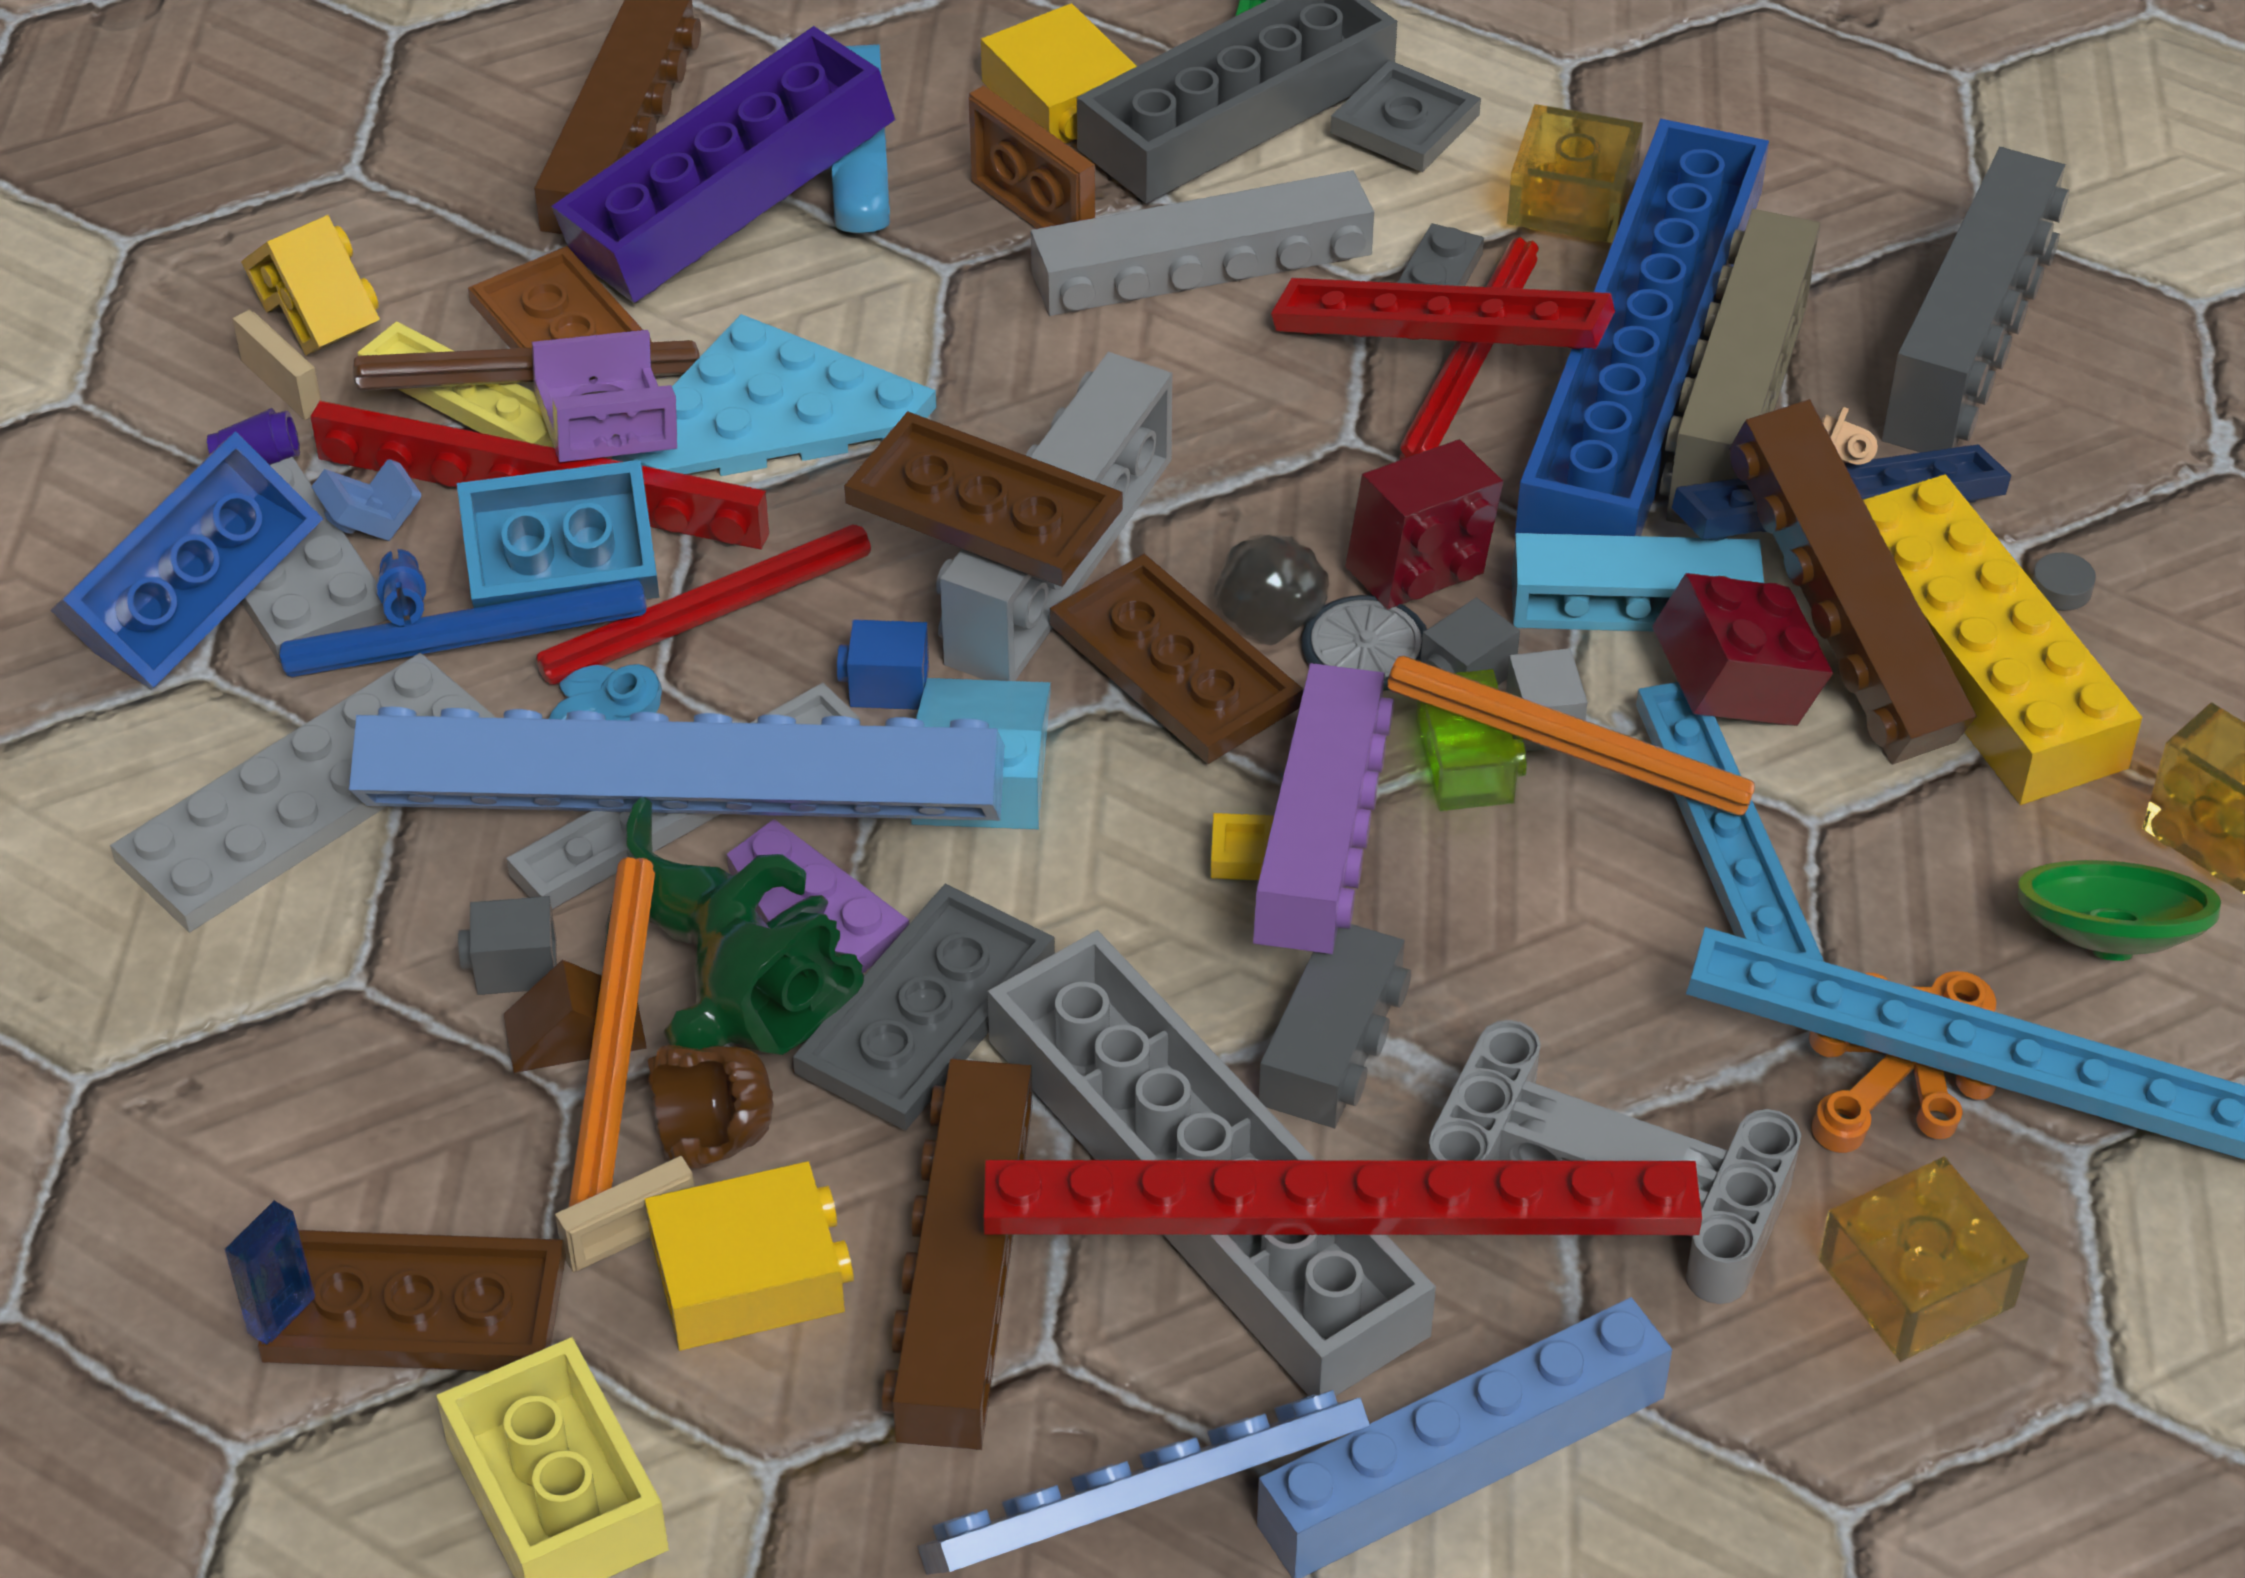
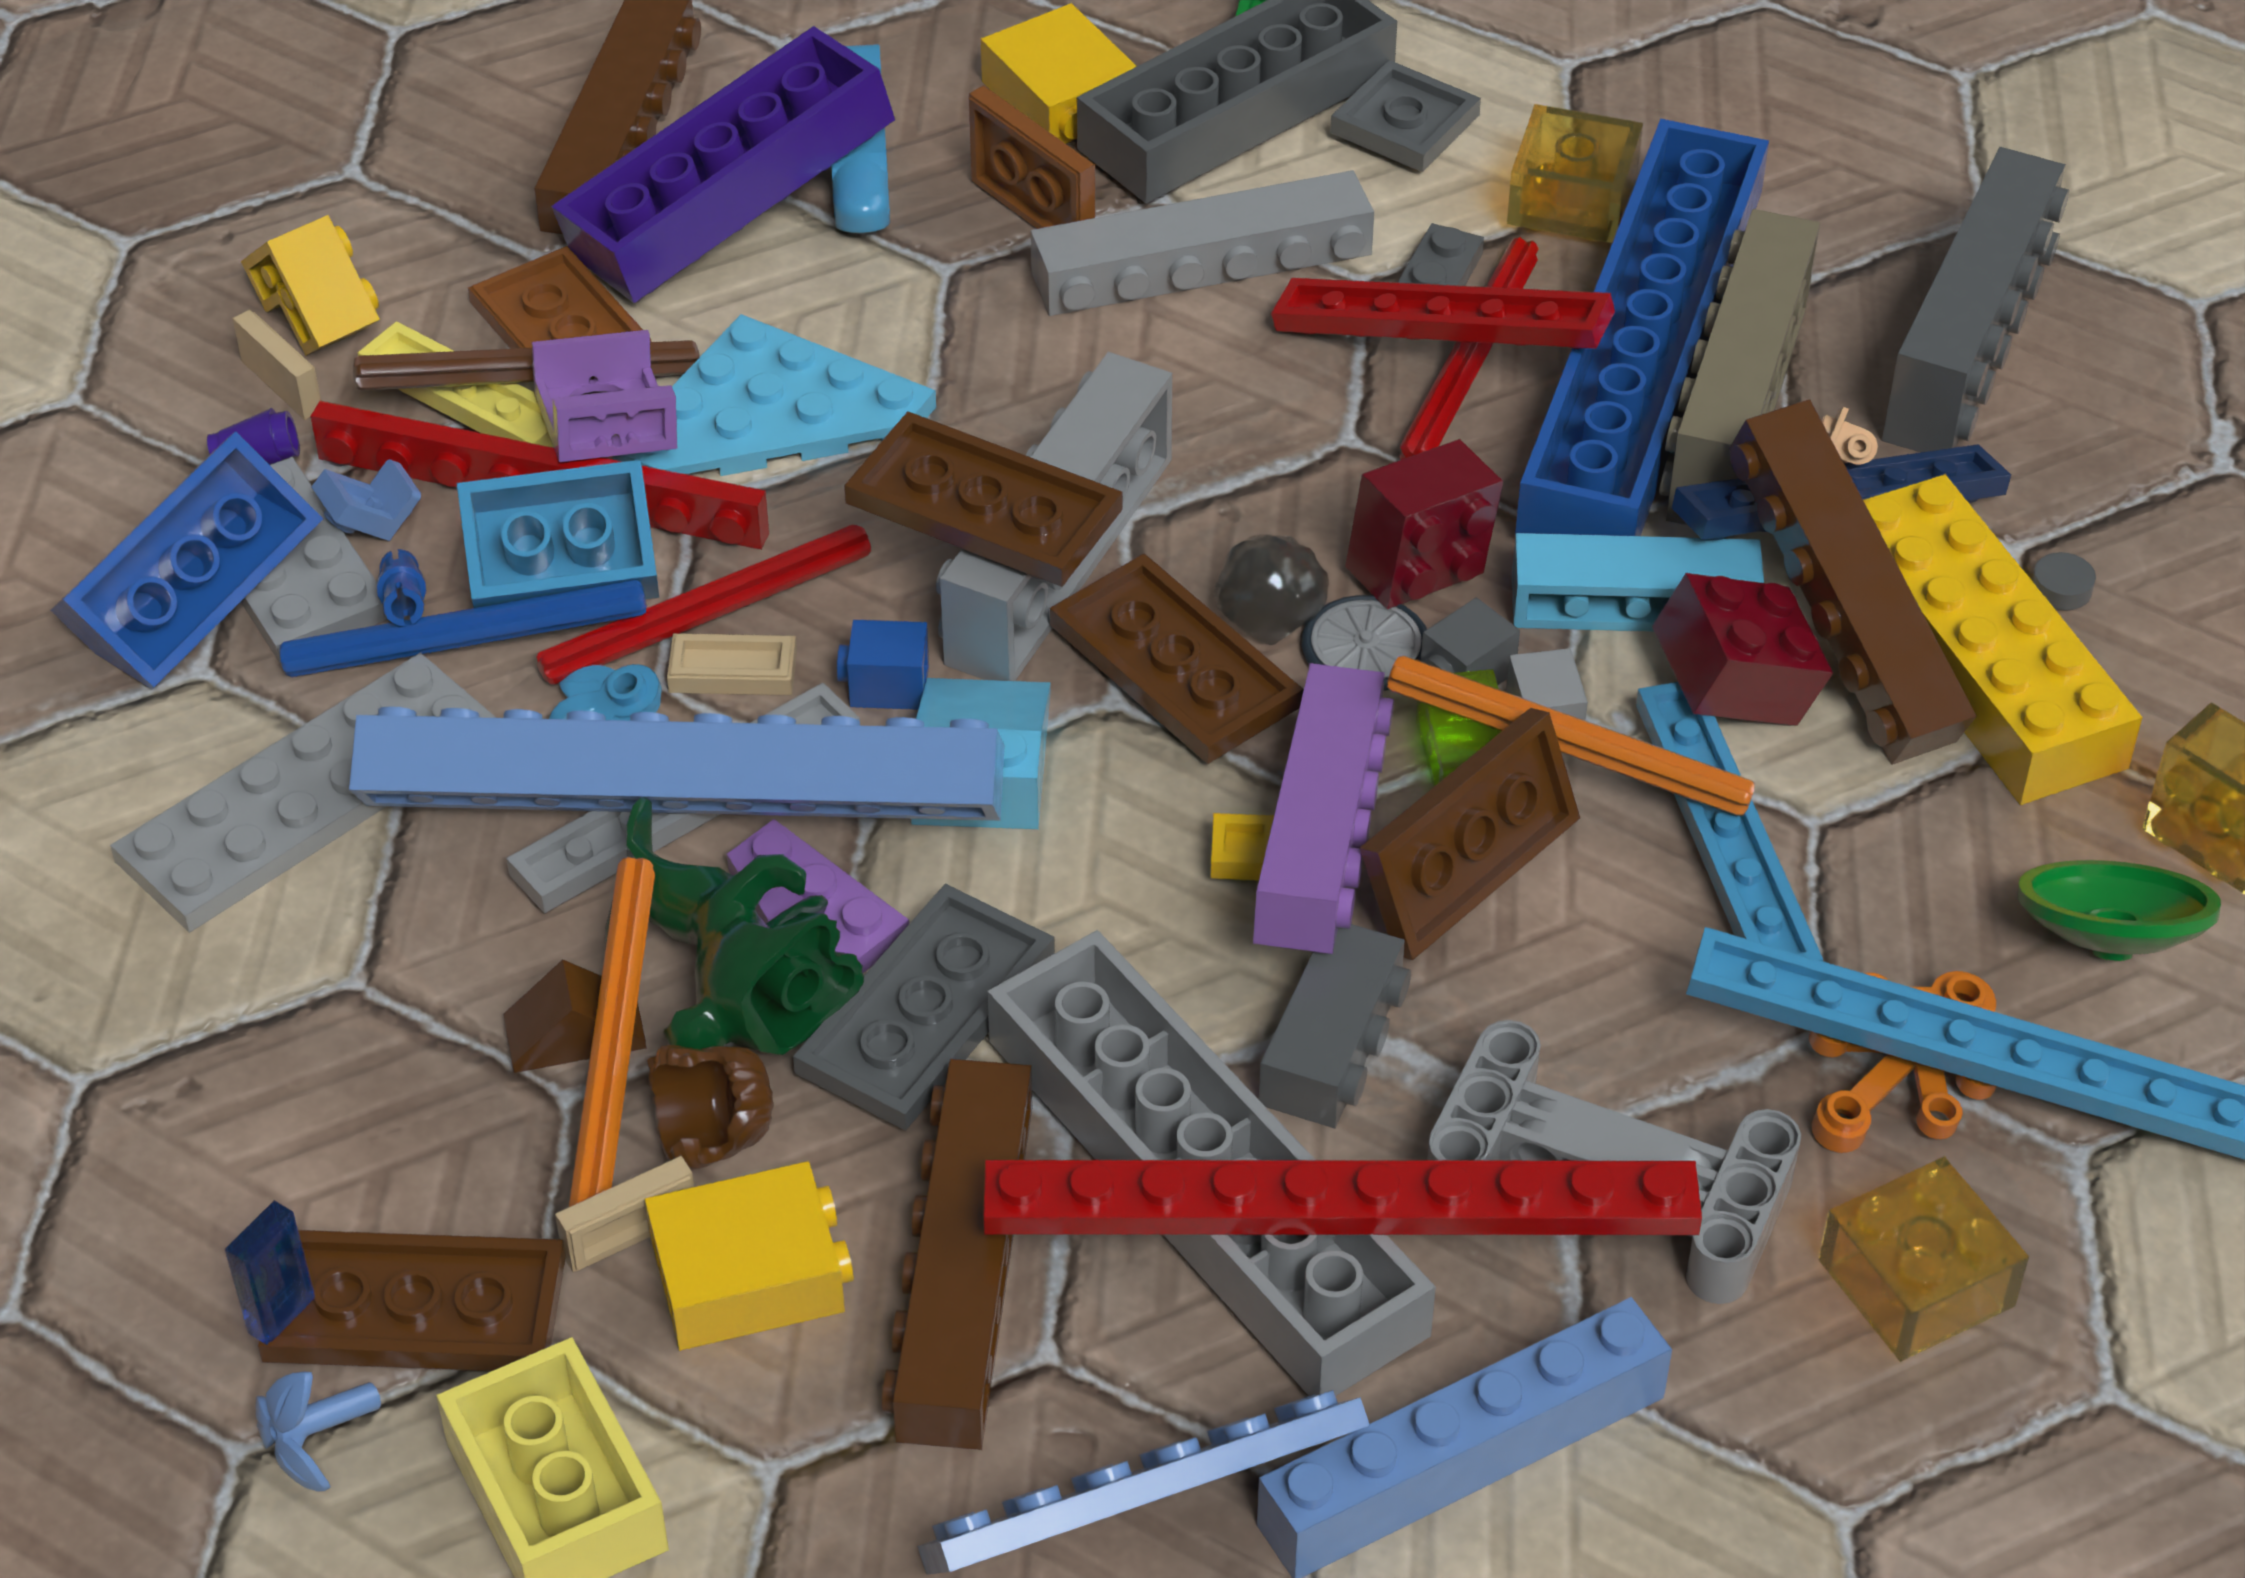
dark grey brick [458,896,557,995] -> none
none -> medium blue plant [255,1371,381,1492]
none -> tan tile [667,634,797,695]
none -> reddish brown plate [1360,708,1580,960]

